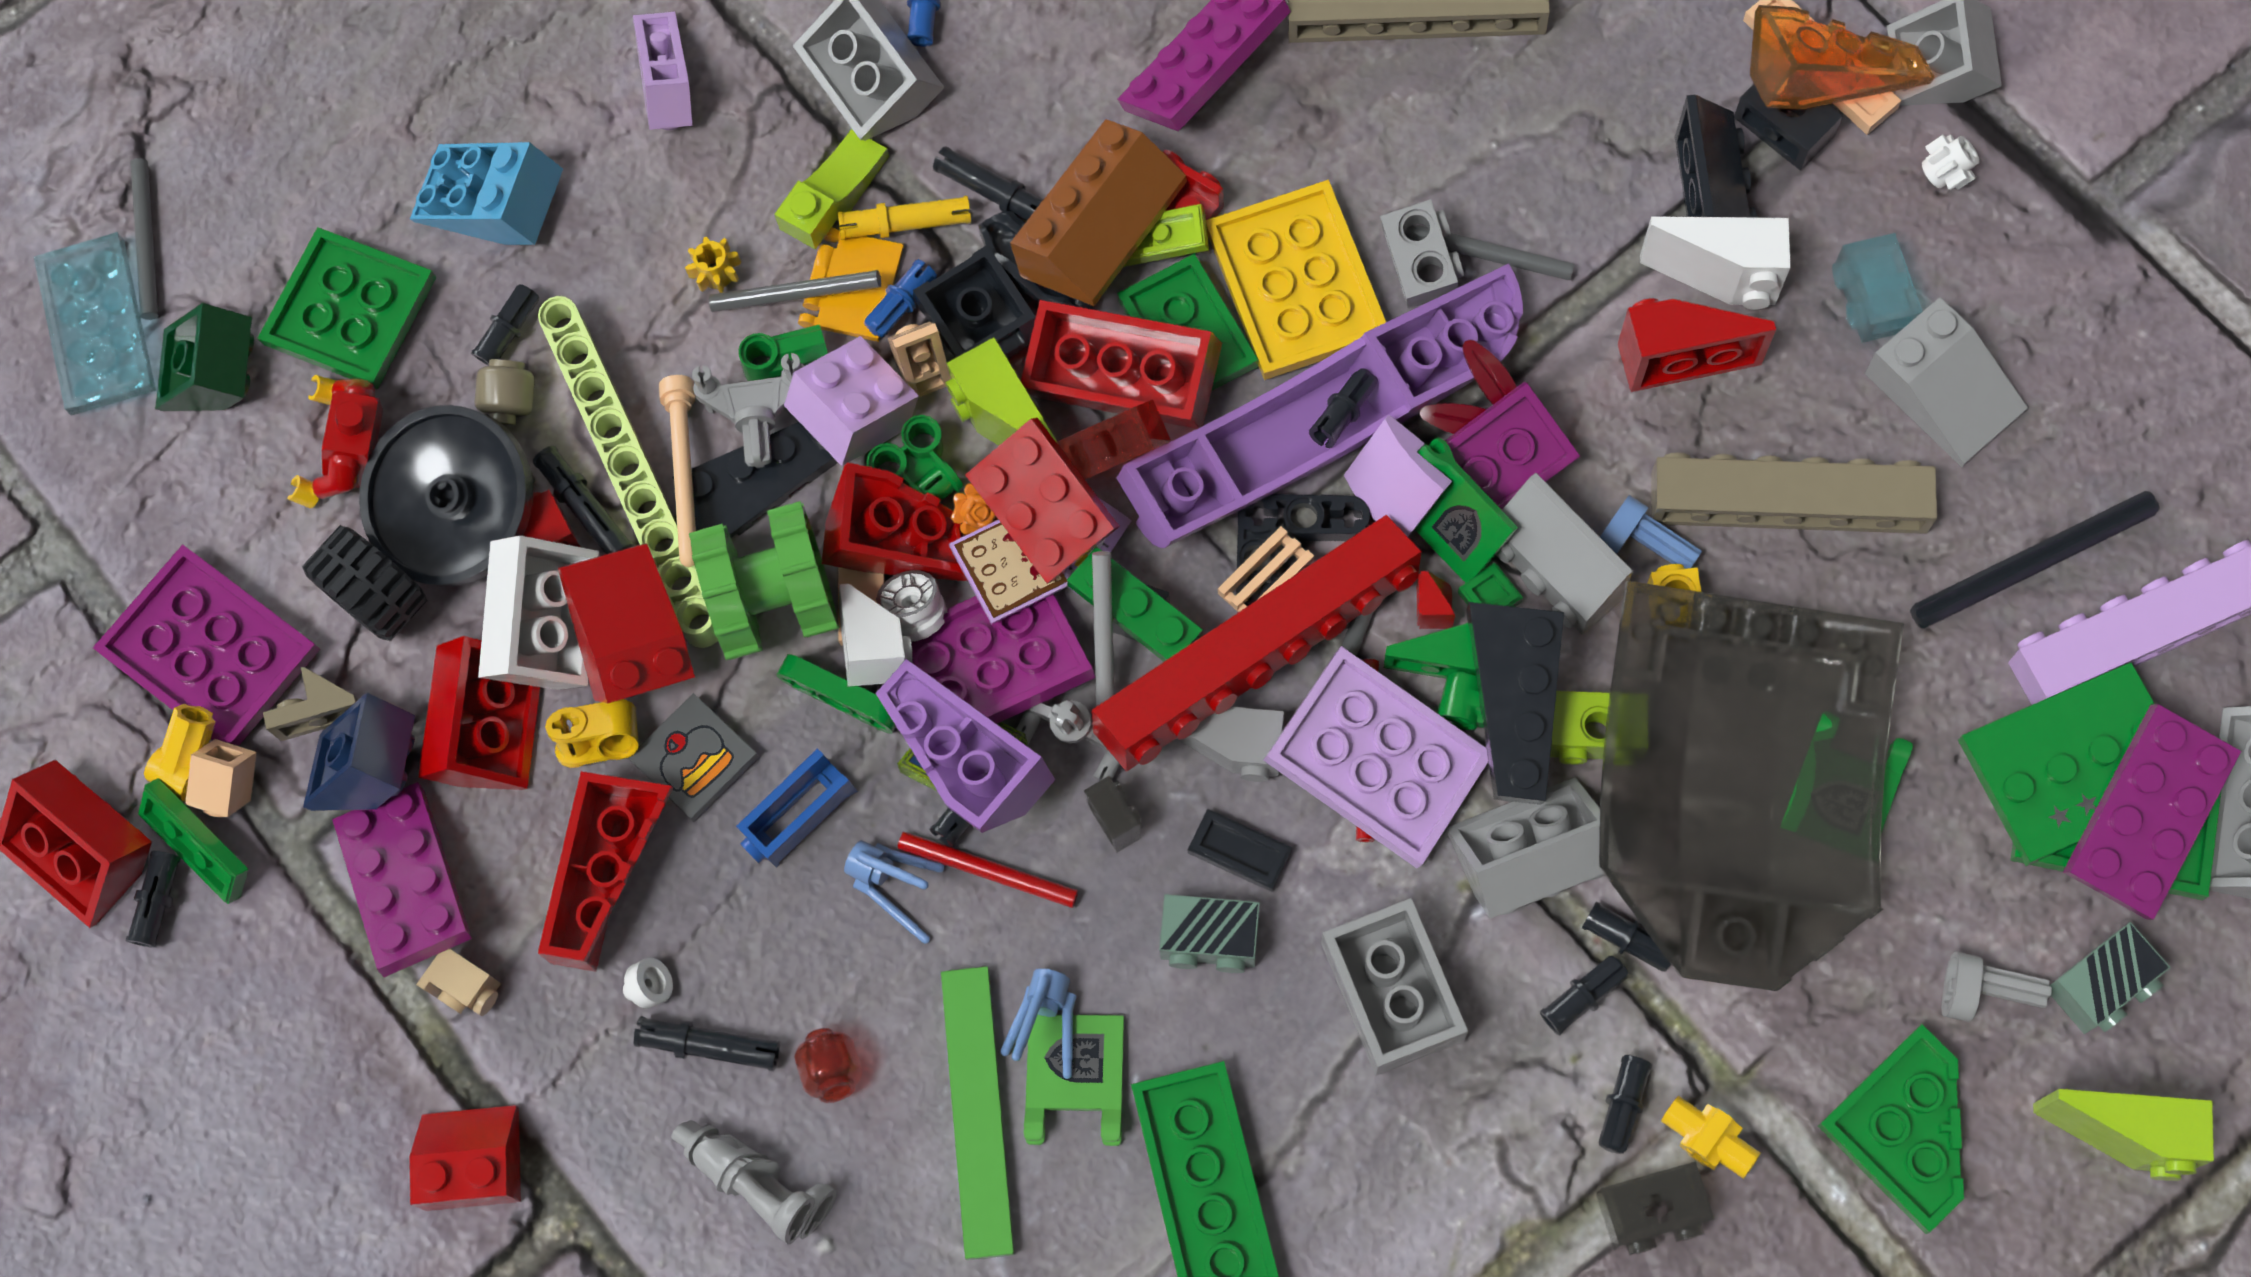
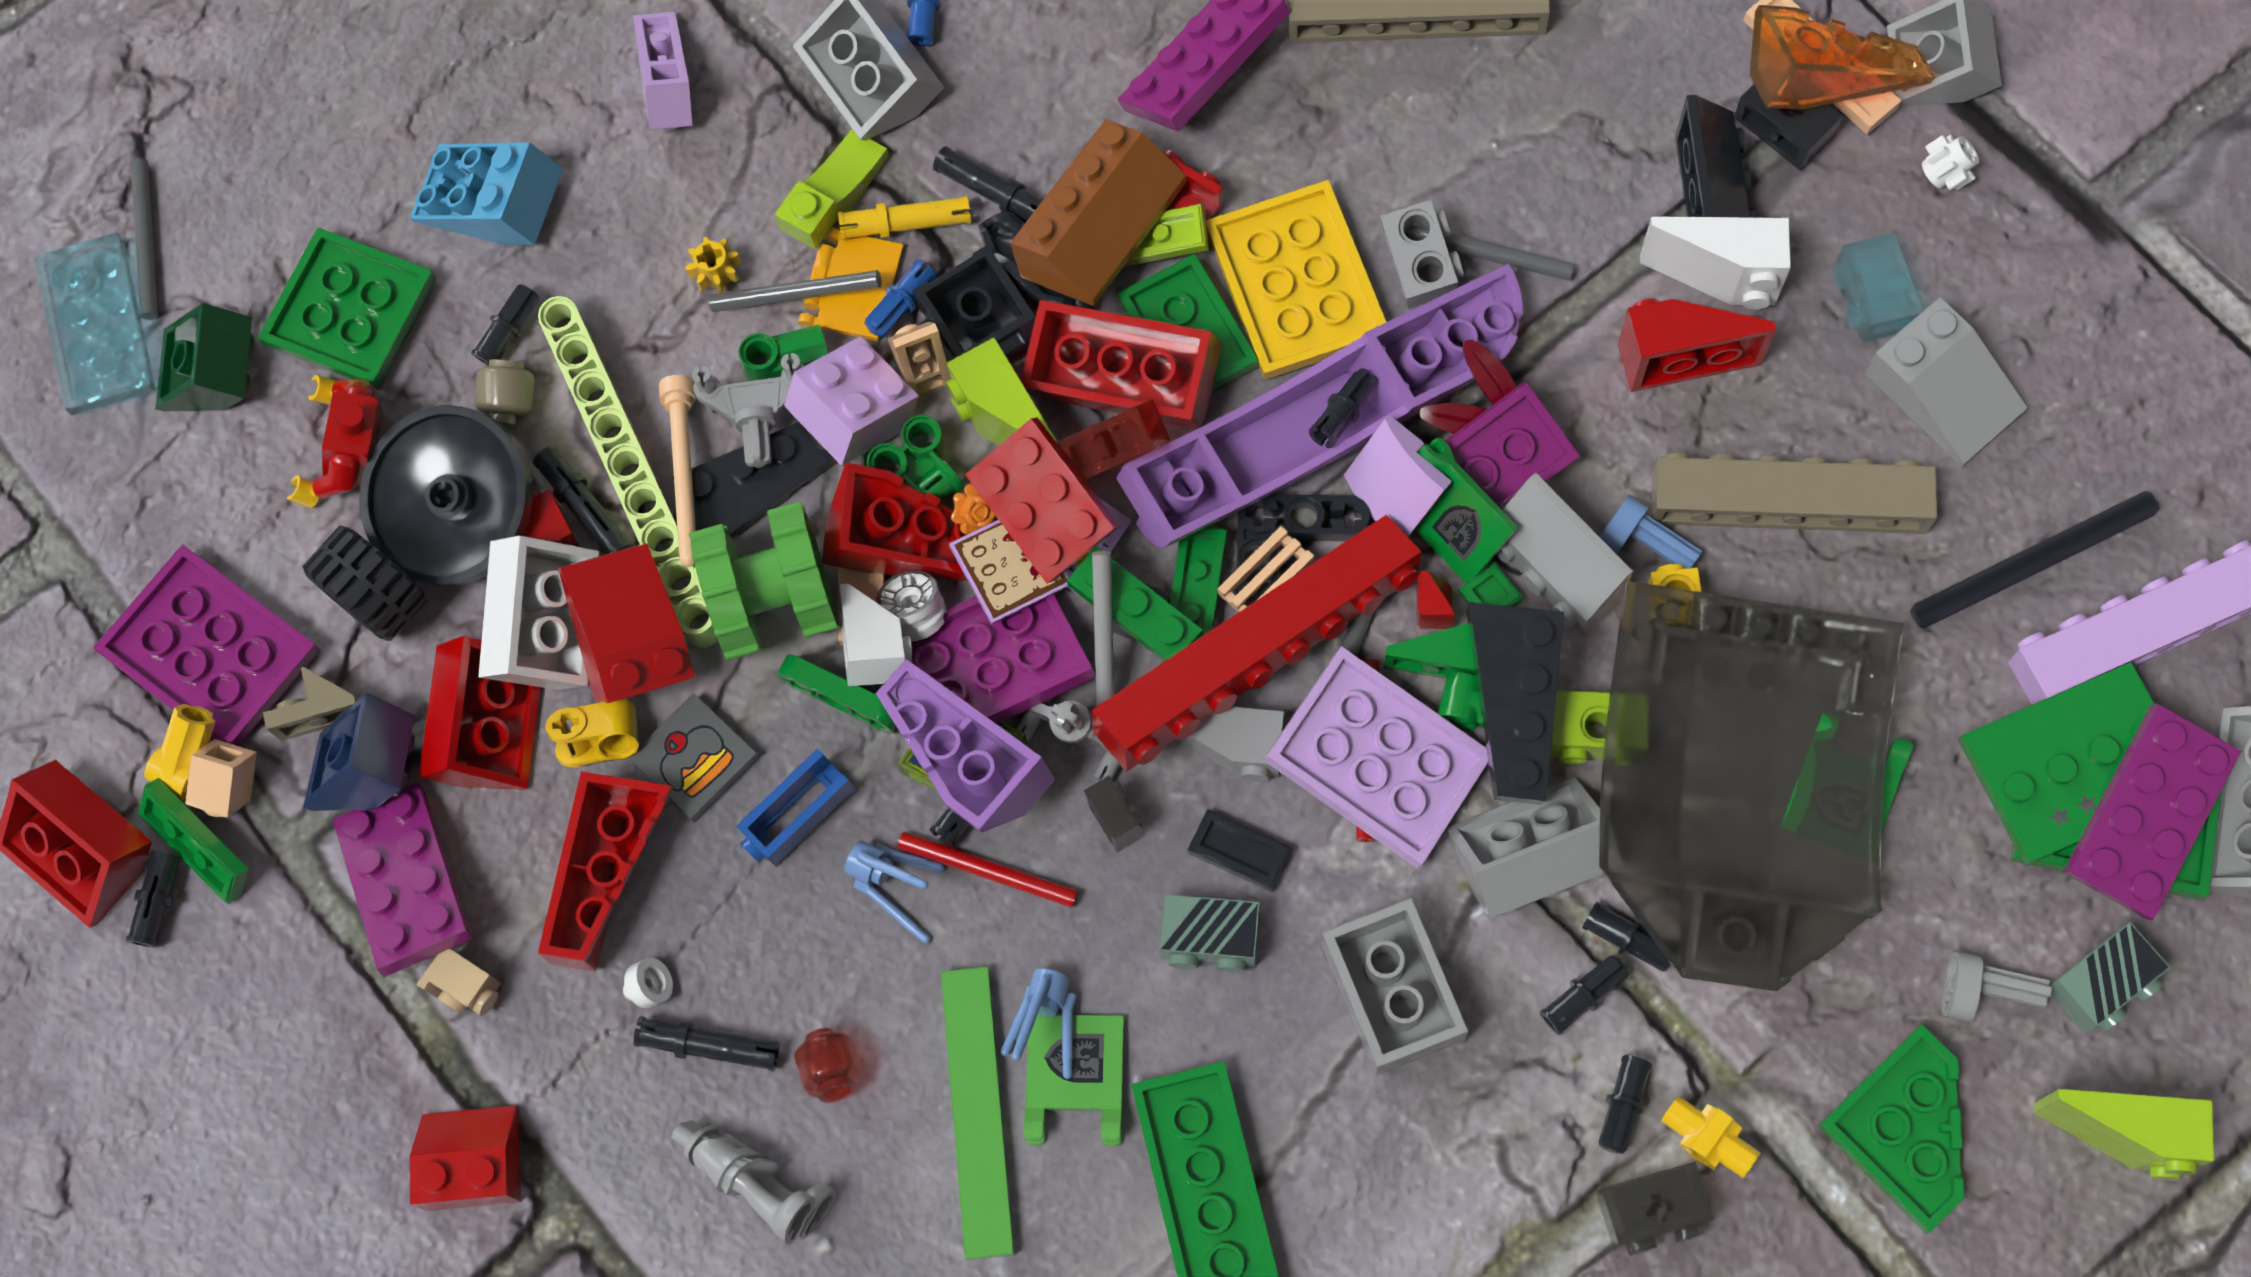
none -> green plate [1170,527,1227,636]

